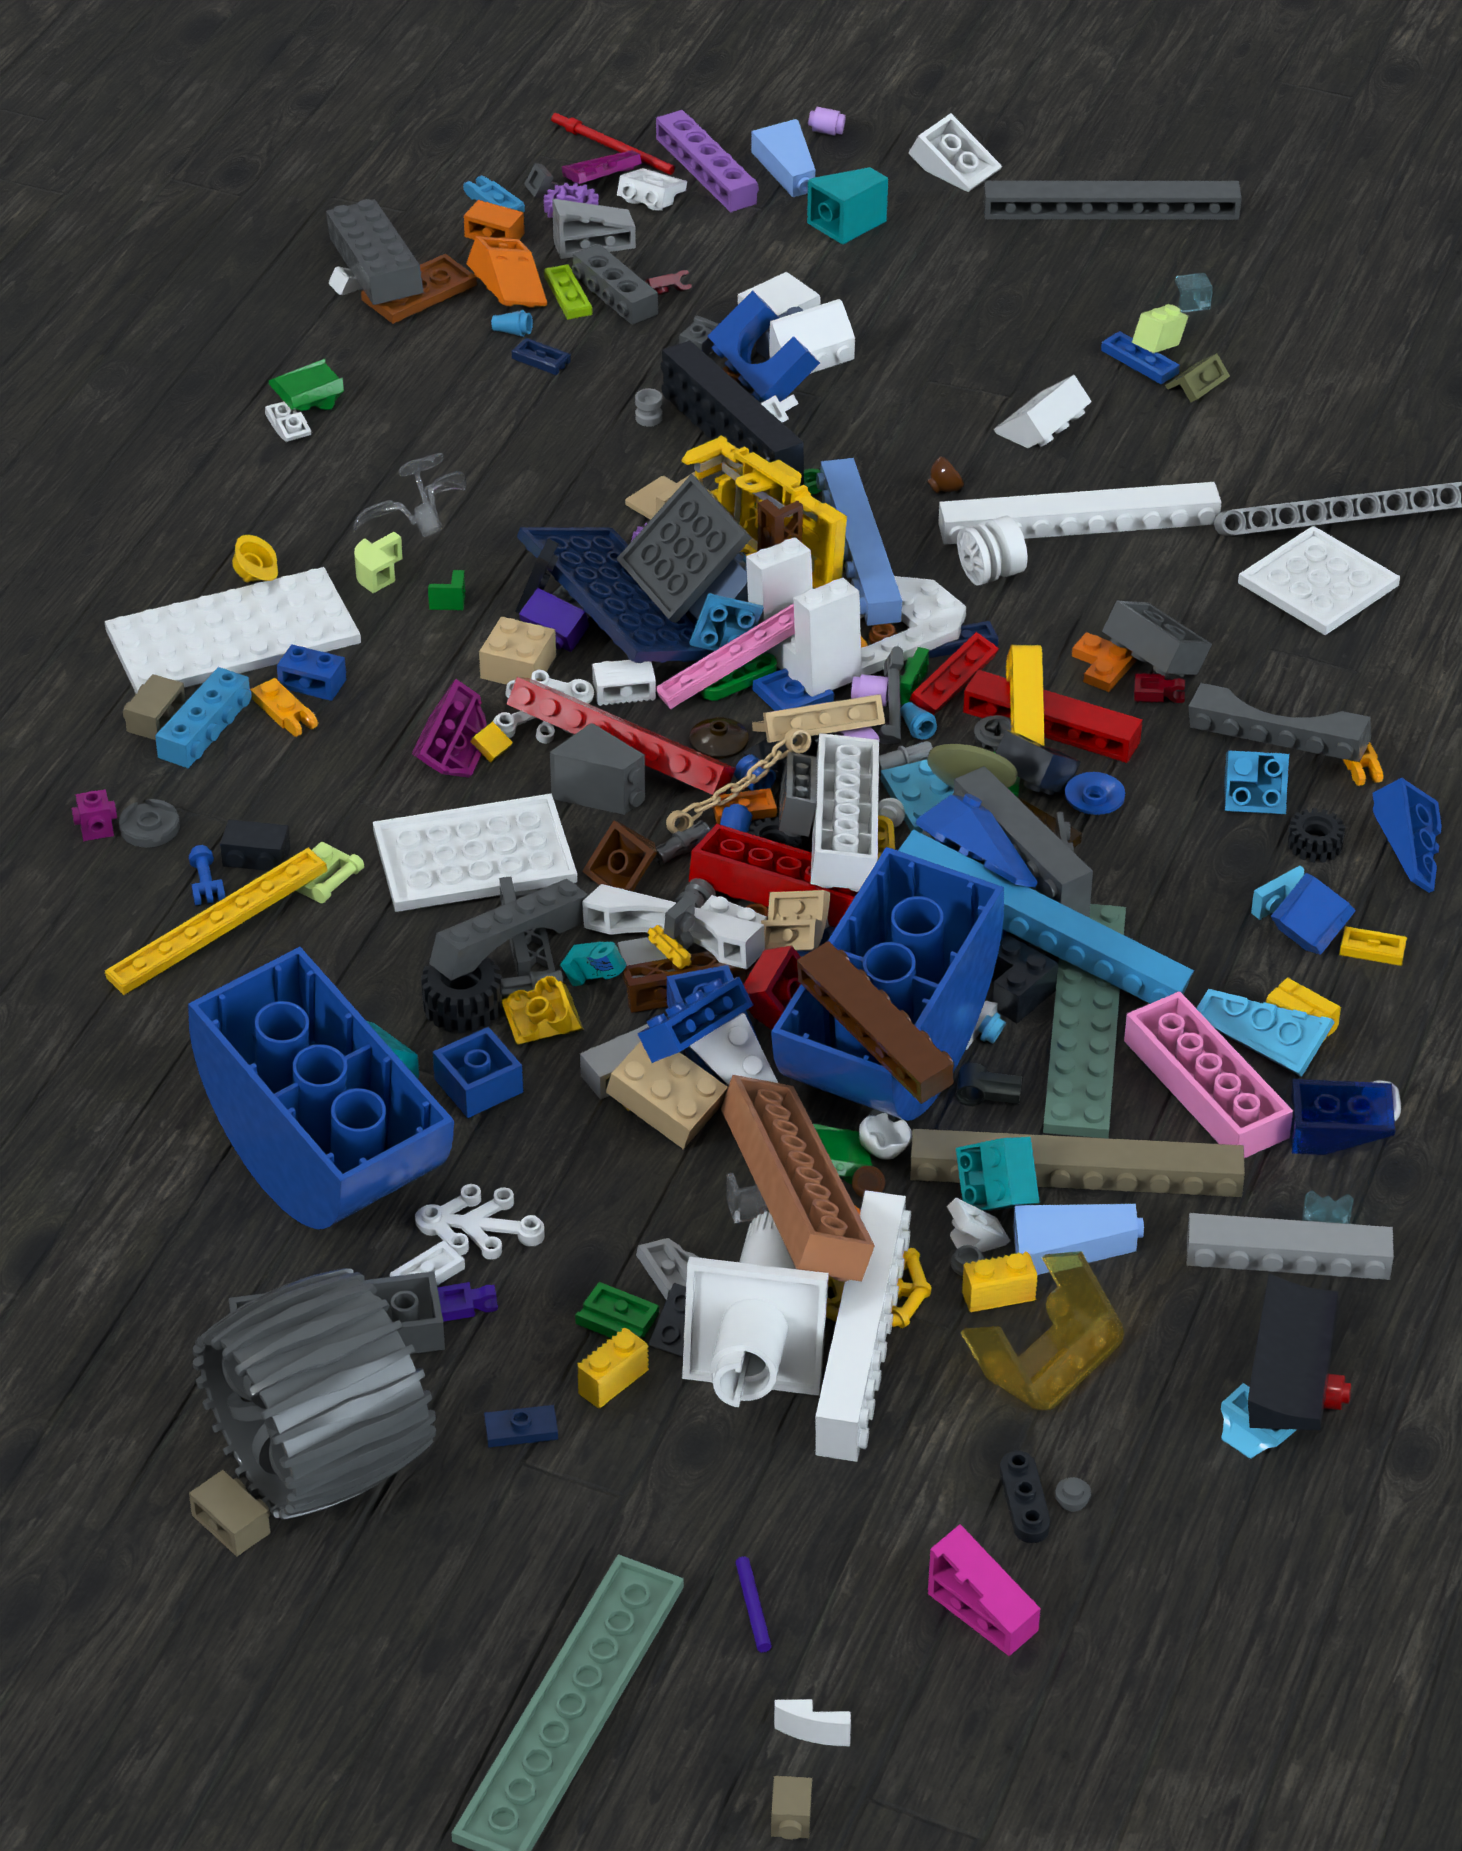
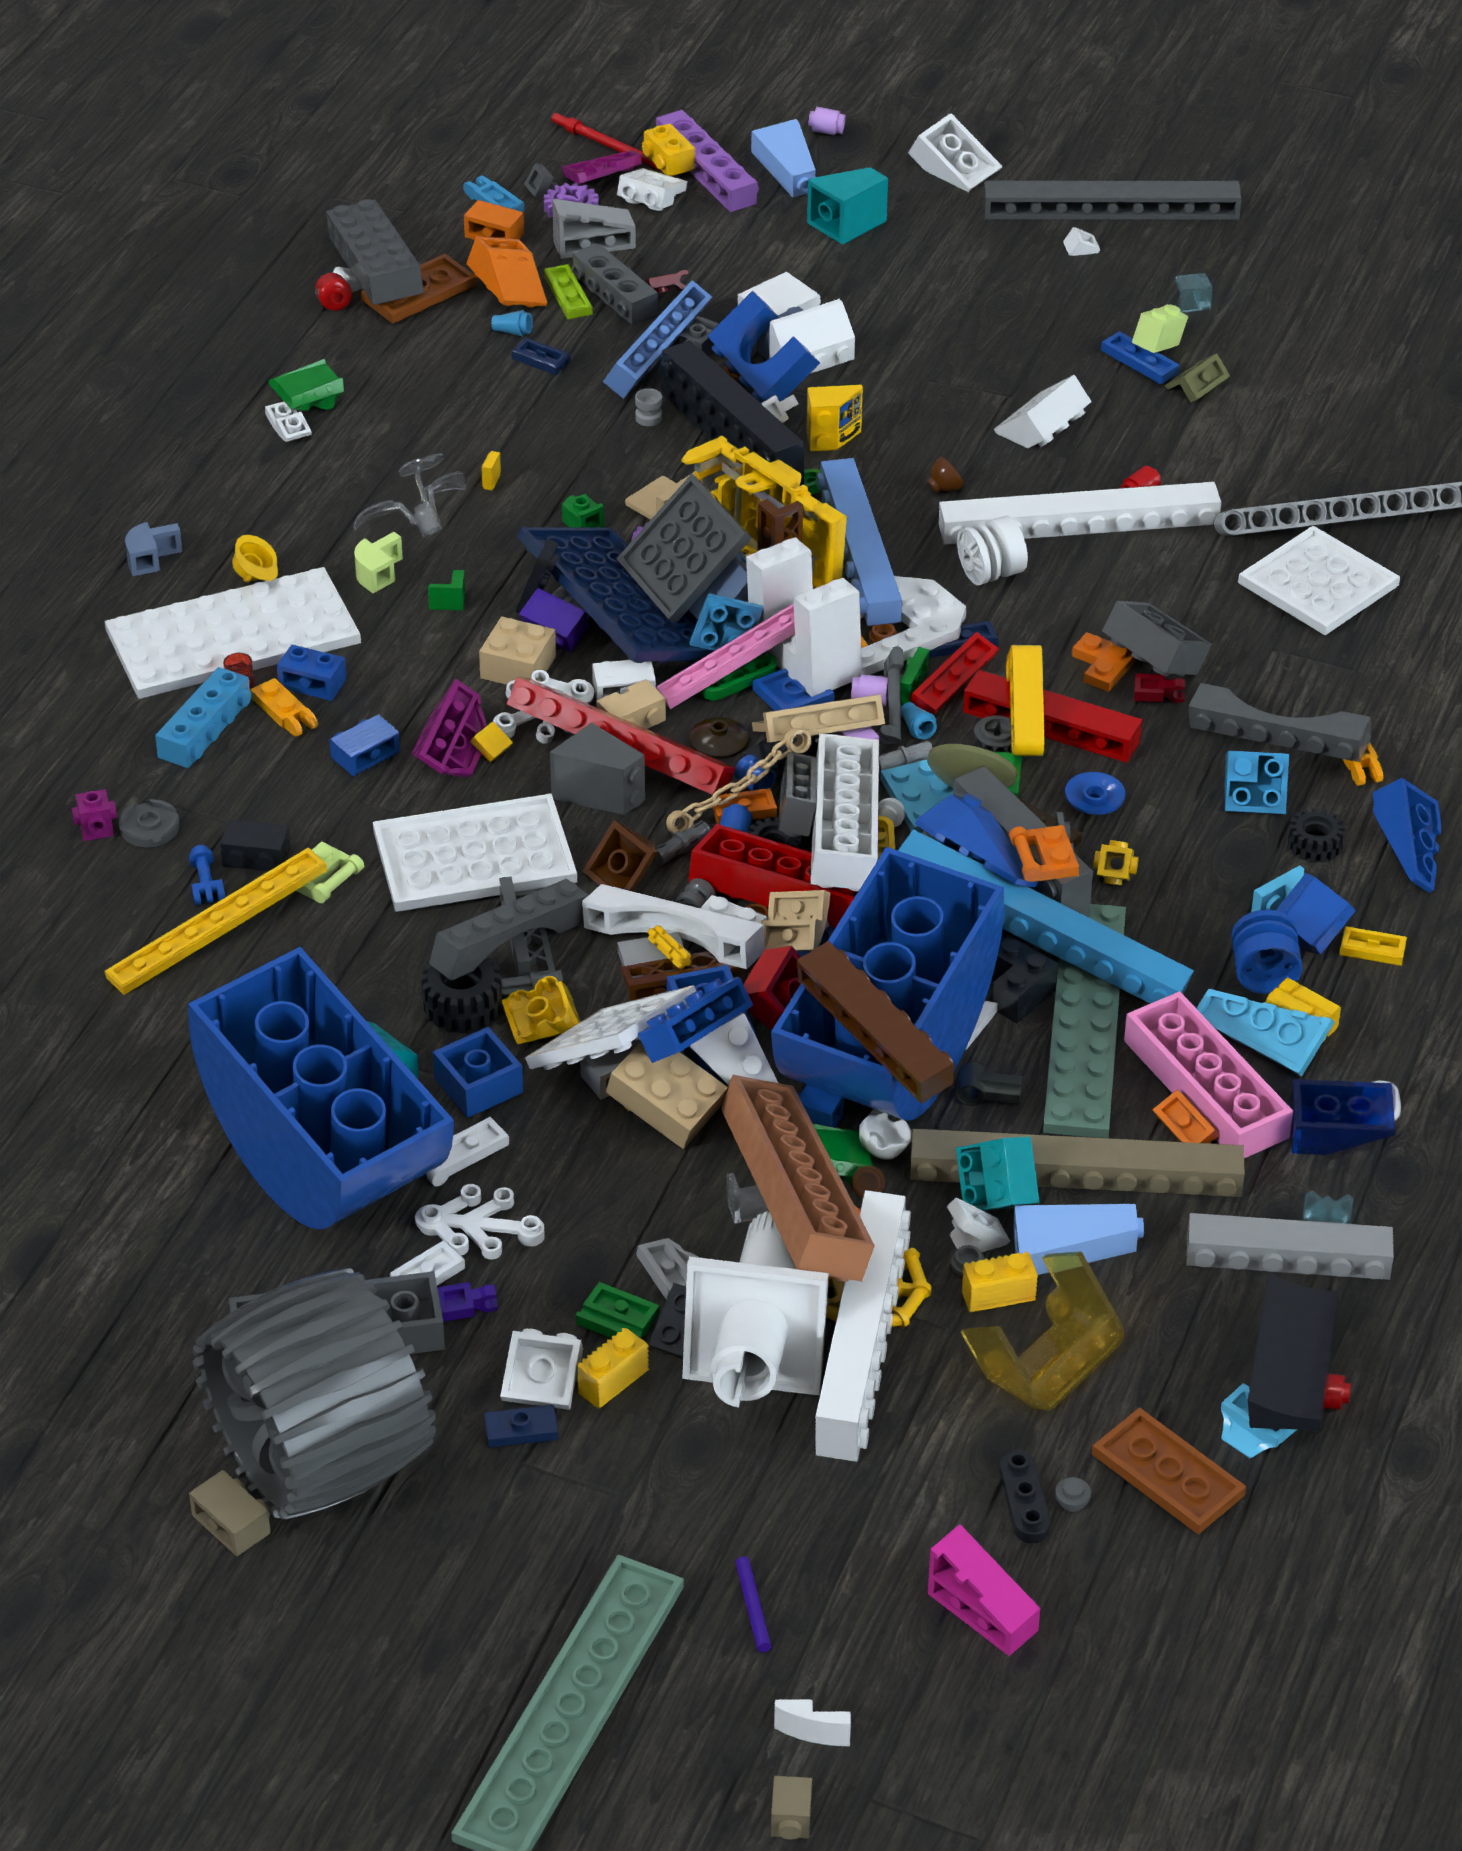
dark tan brick [123,674,186,740] -> none
teal leg [560,941,627,986] -> none
dark grey plate [664,895,696,950] -> none
medium azure plate [978,1013,1006,1044] -> none
black brick [996,730,1081,796] -> none
none -> sand blue brick [125,522,183,576]
none -> clear red wheel [223,652,255,689]
none -> red head [315,273,352,311]
none -> blue brick [329,714,400,777]
none -> white plate [427,1117,509,1186]
none -> yellow tile [482,451,501,491]
none -> white plate [500,1329,583,1410]
none -> white plate [525,985,696,1070]
none -> green brick [562,494,604,527]
none -> tan brick [597,679,666,729]
none -> medium blue brick [603,280,712,399]
none -> yellow brick [642,123,695,176]
none -> blue brick [797,1085,844,1127]
none -> yellow slope [807,385,863,451]
none -> orange plate [1009,825,1079,882]
none -> white slope [1063,227,1100,256]
none -> dark orange plate [1092,1407,1247,1535]
none -> yellow brick [1093,840,1139,886]
none -> red brick [1120,466,1161,489]
none -> orange plate [1153,1089,1219,1144]
none -> blue wheel [1231,909,1303,994]

